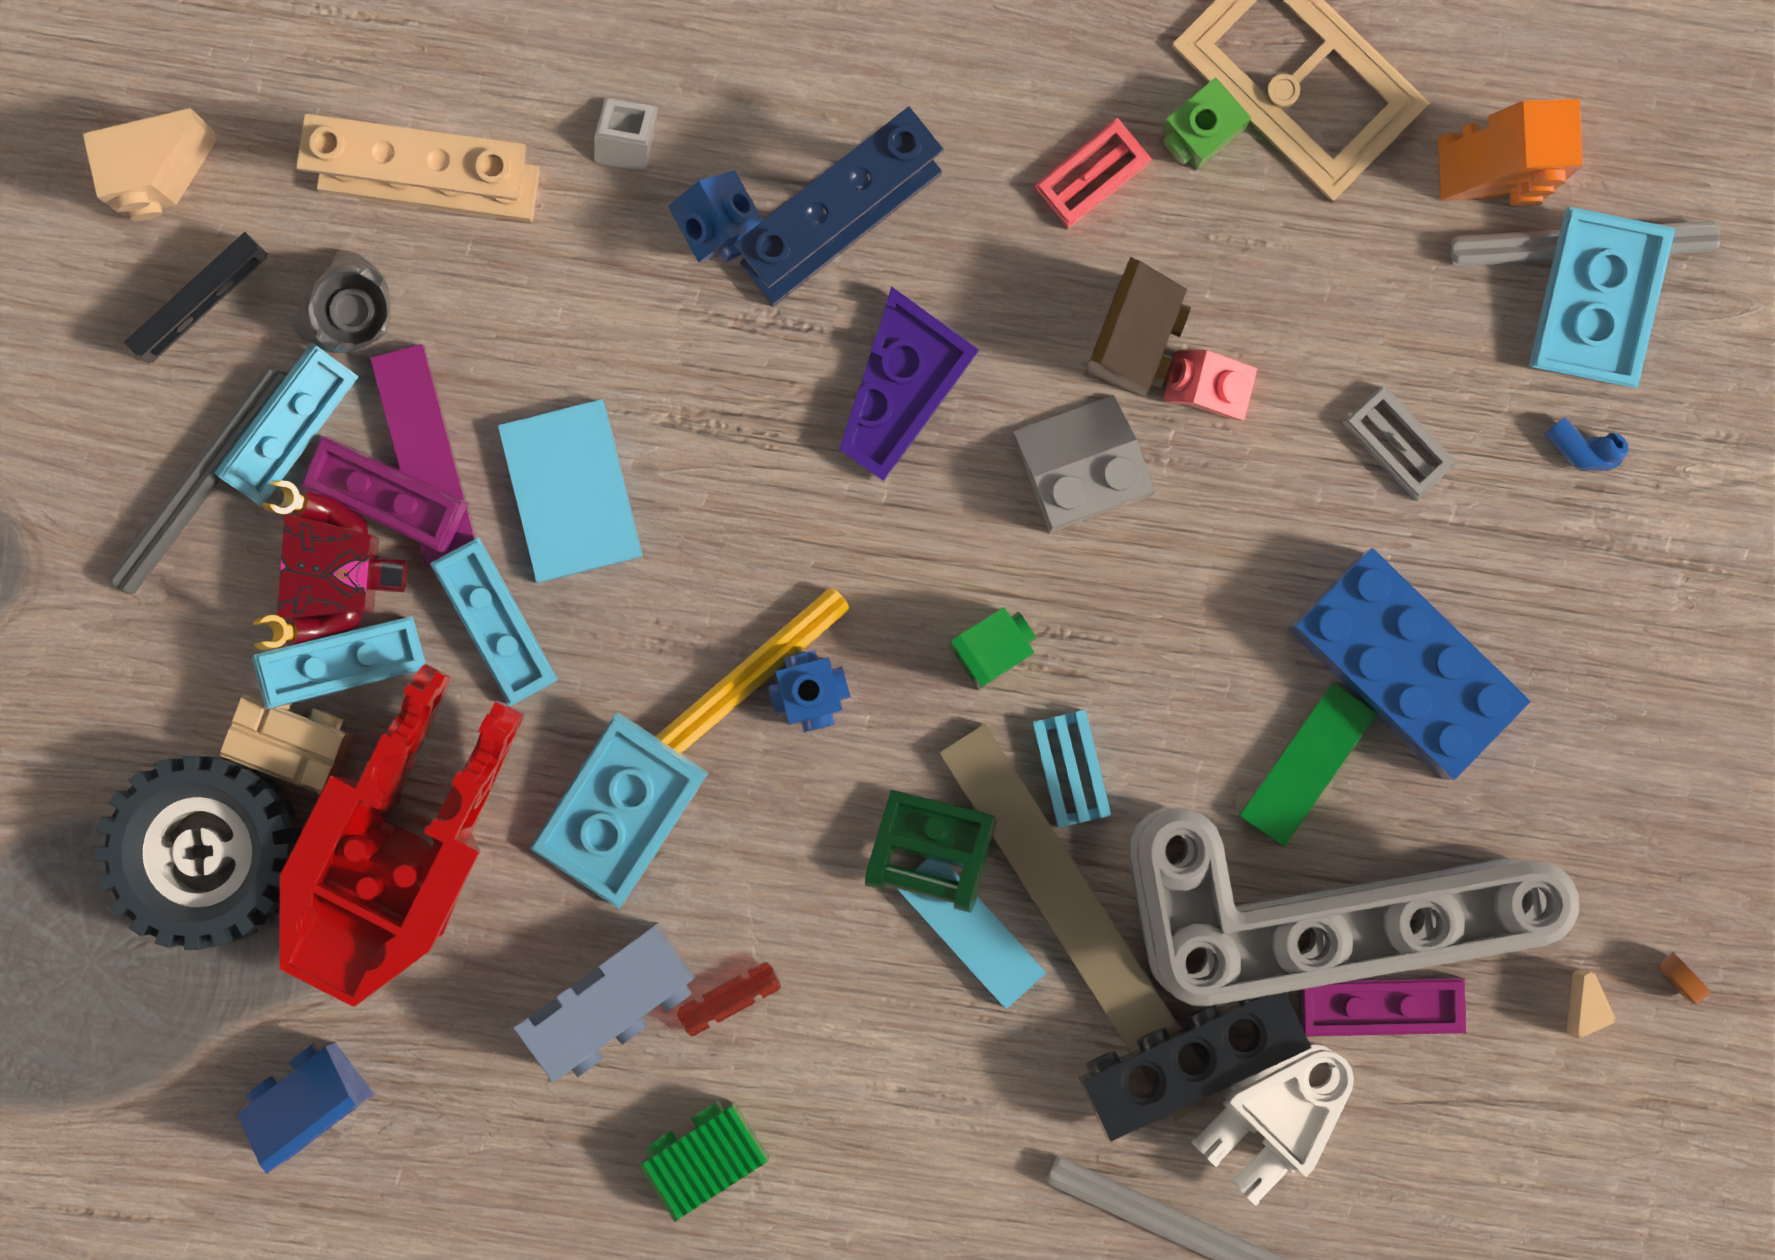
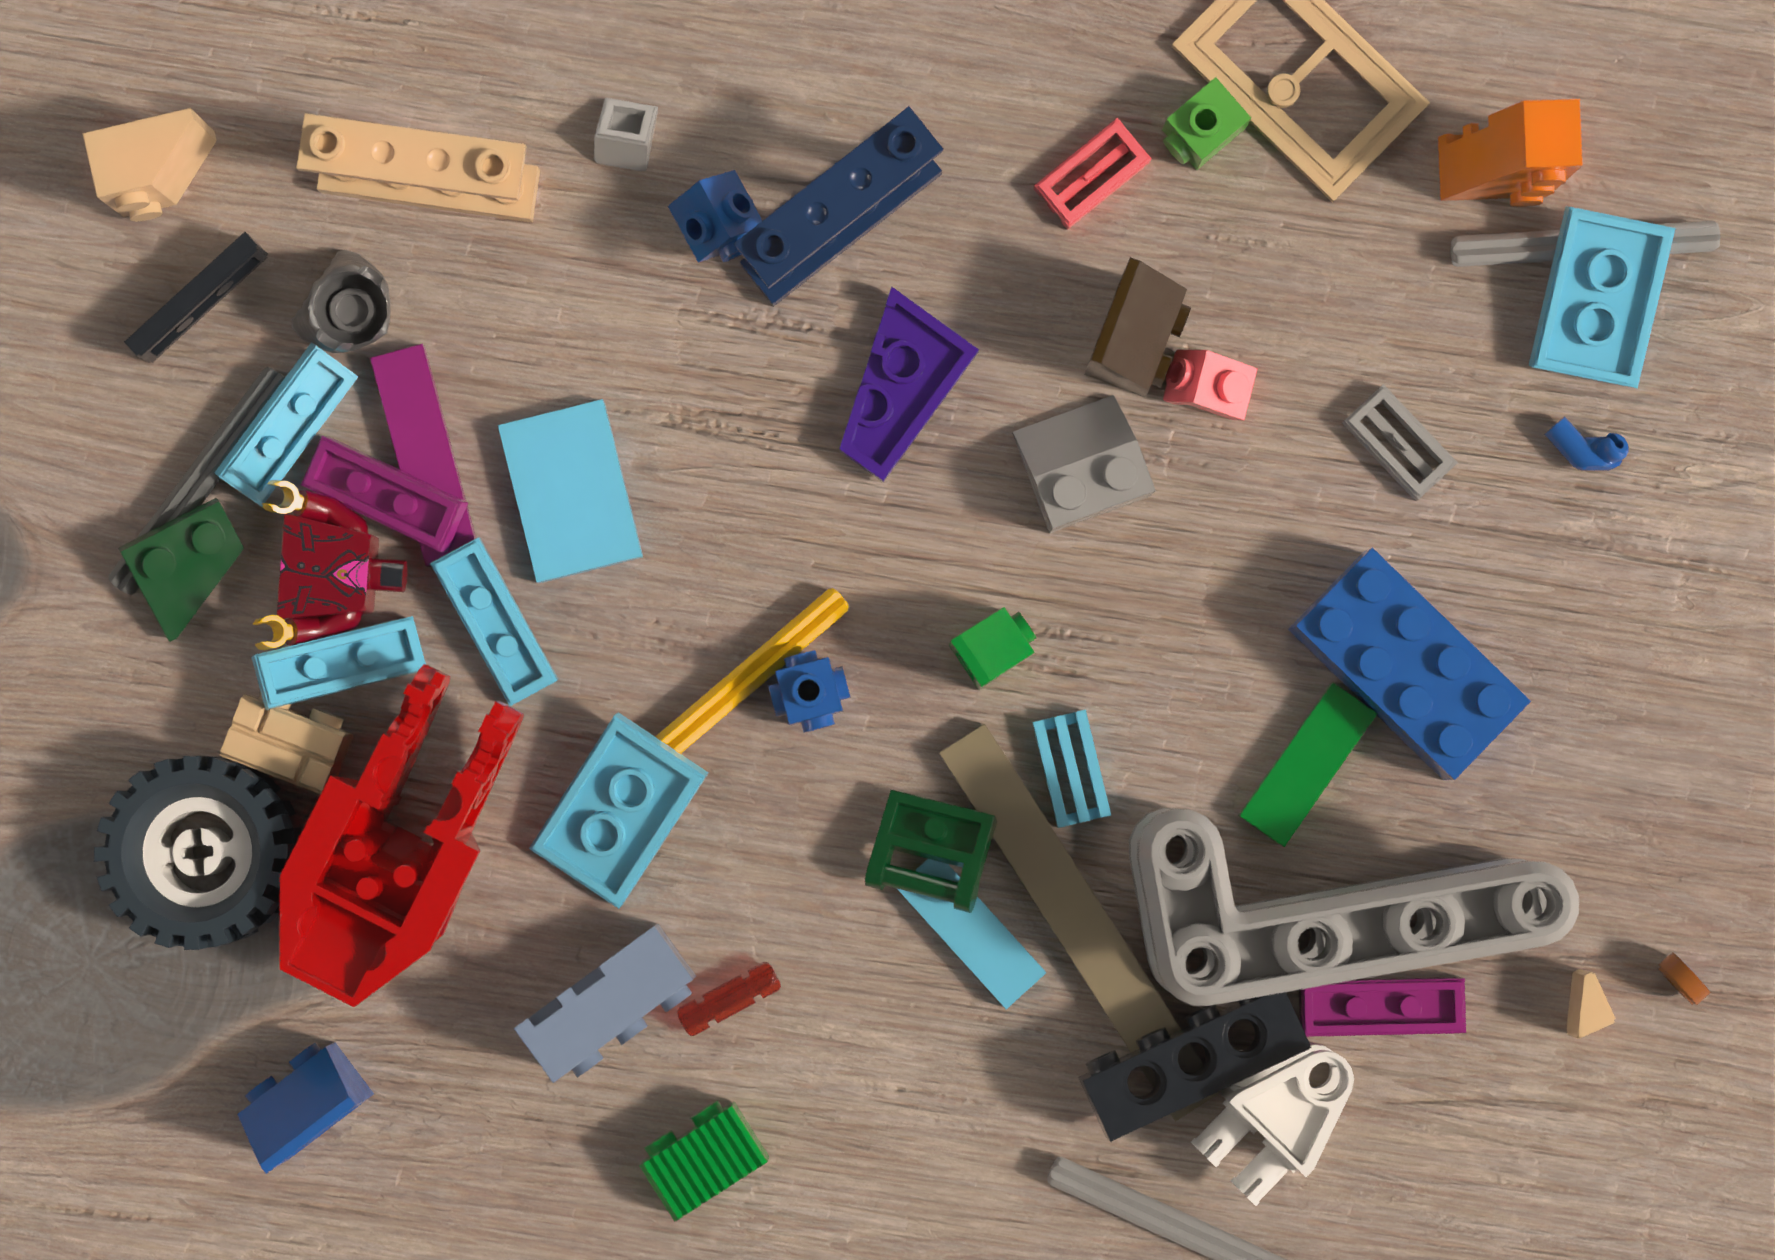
none -> dark green wing [118,498,244,642]

